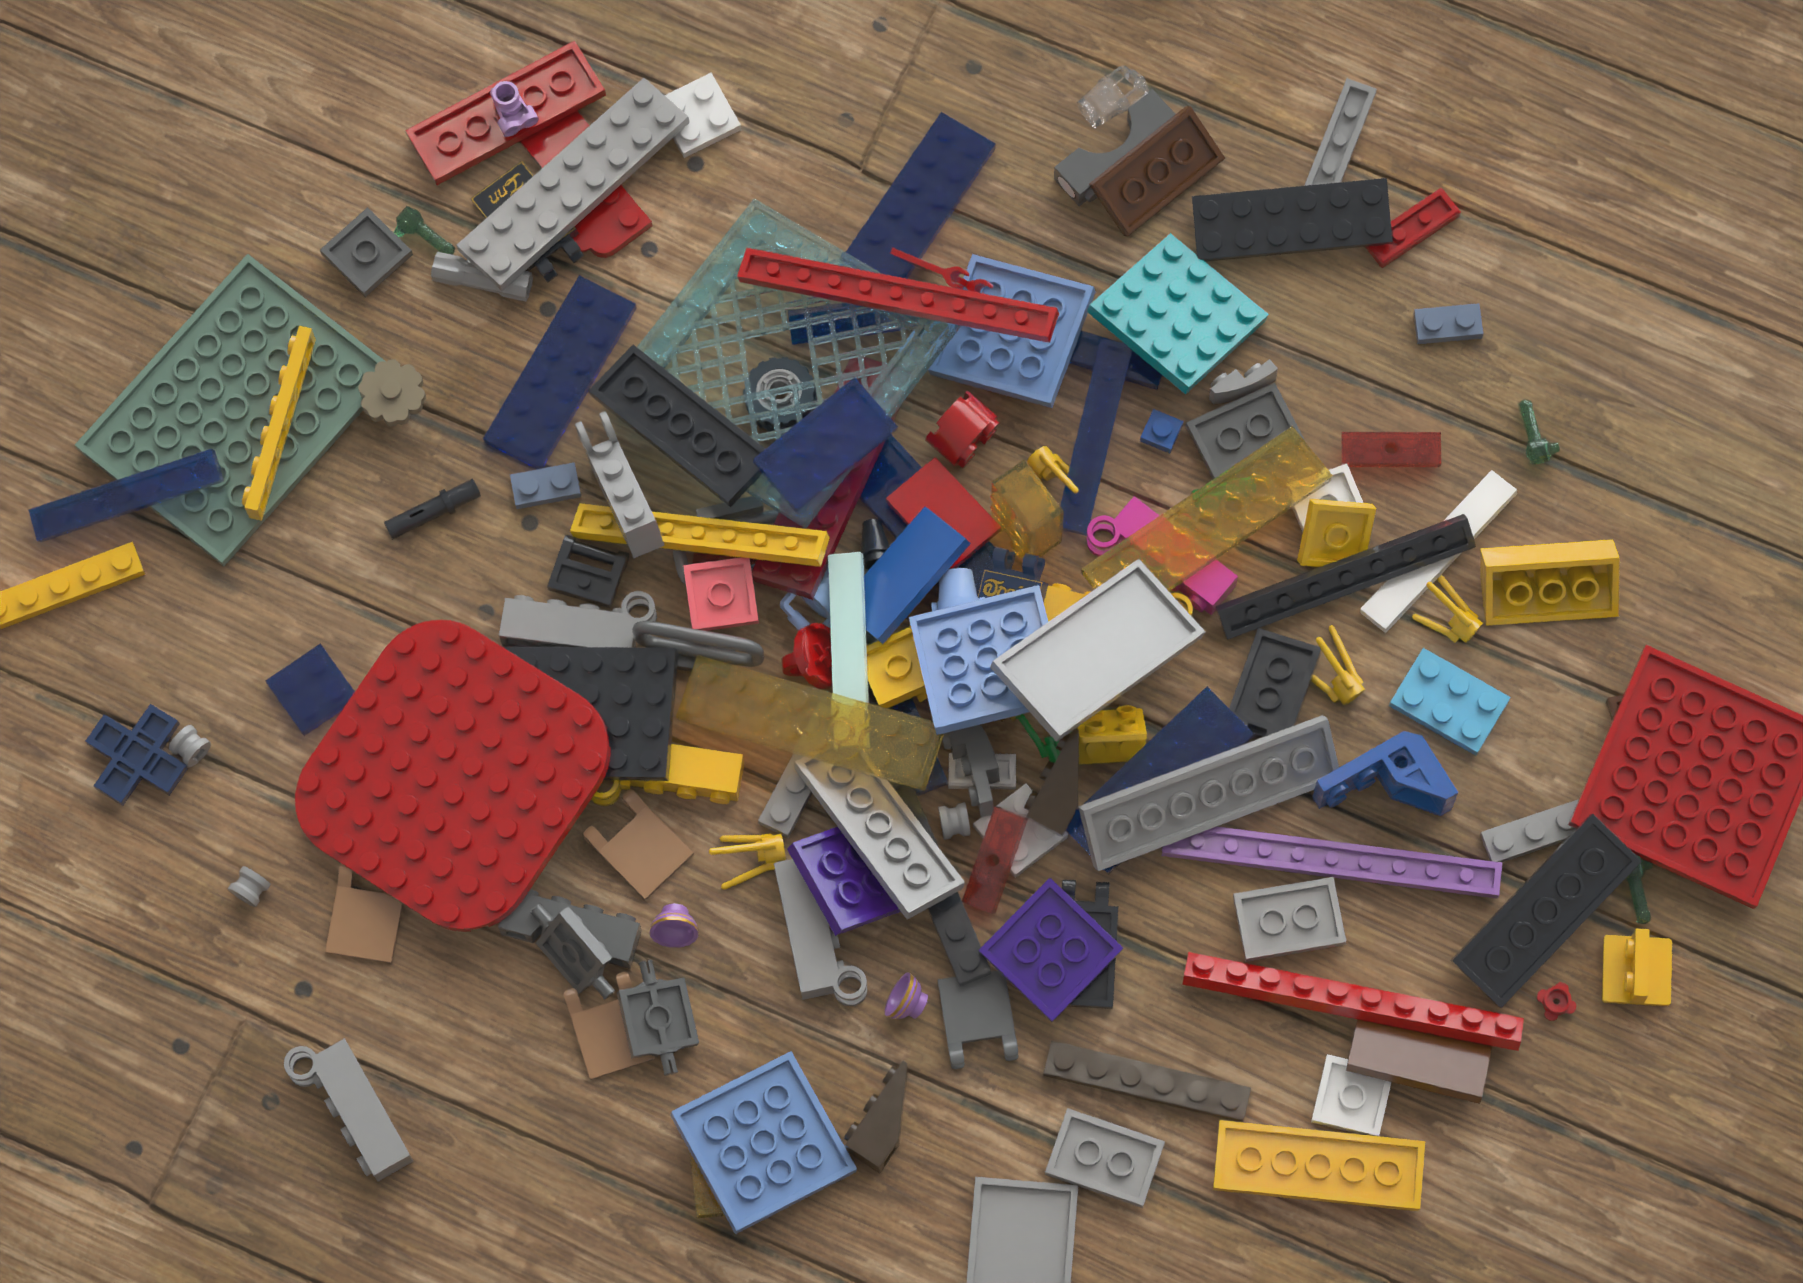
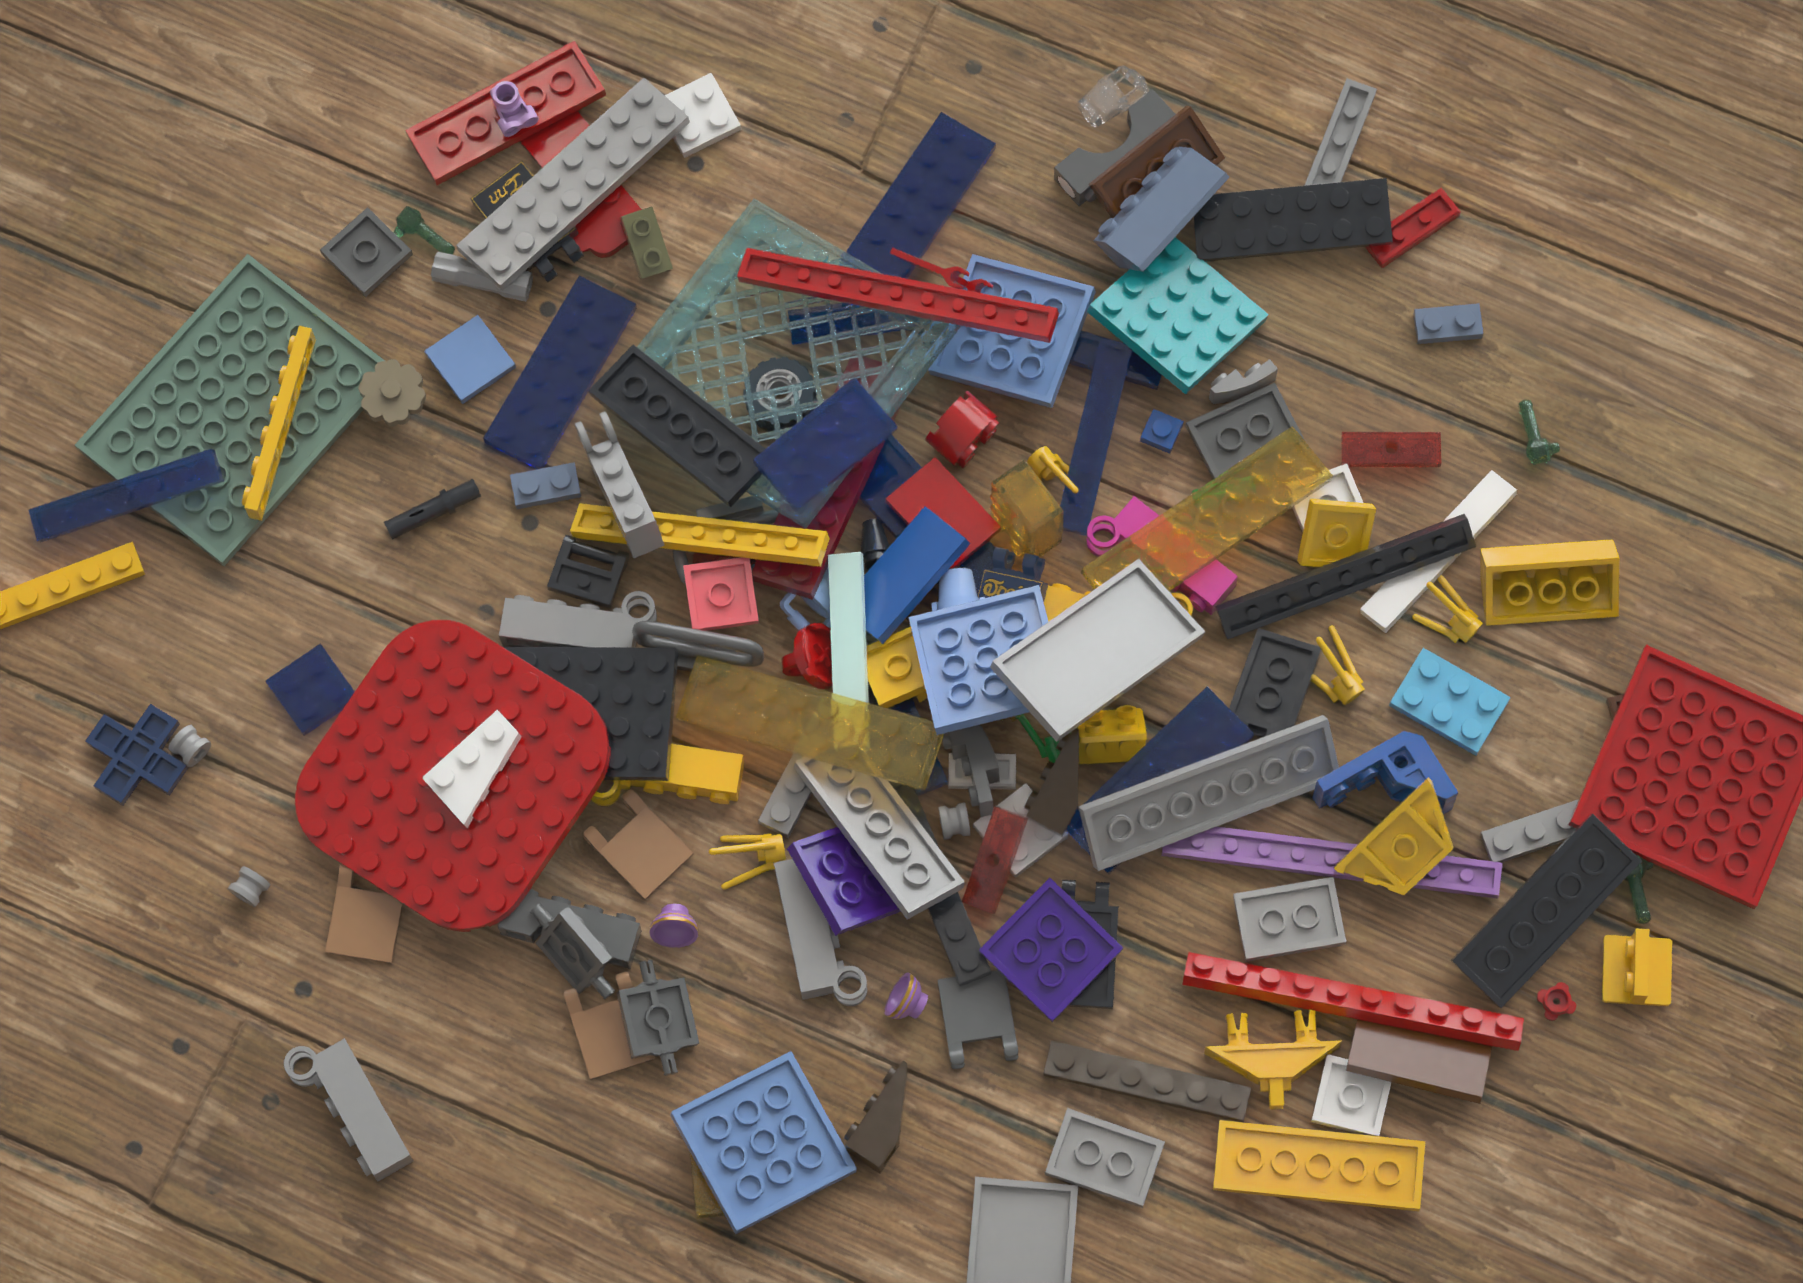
none -> white wing [422,710,522,828]
none -> medium blue tile [424,315,516,404]
none -> olive brick [620,206,673,279]
none -> sand blue slope [1093,147,1229,272]
none -> yellow connector [1204,1010,1342,1110]
none -> yellow wing [1334,777,1453,895]

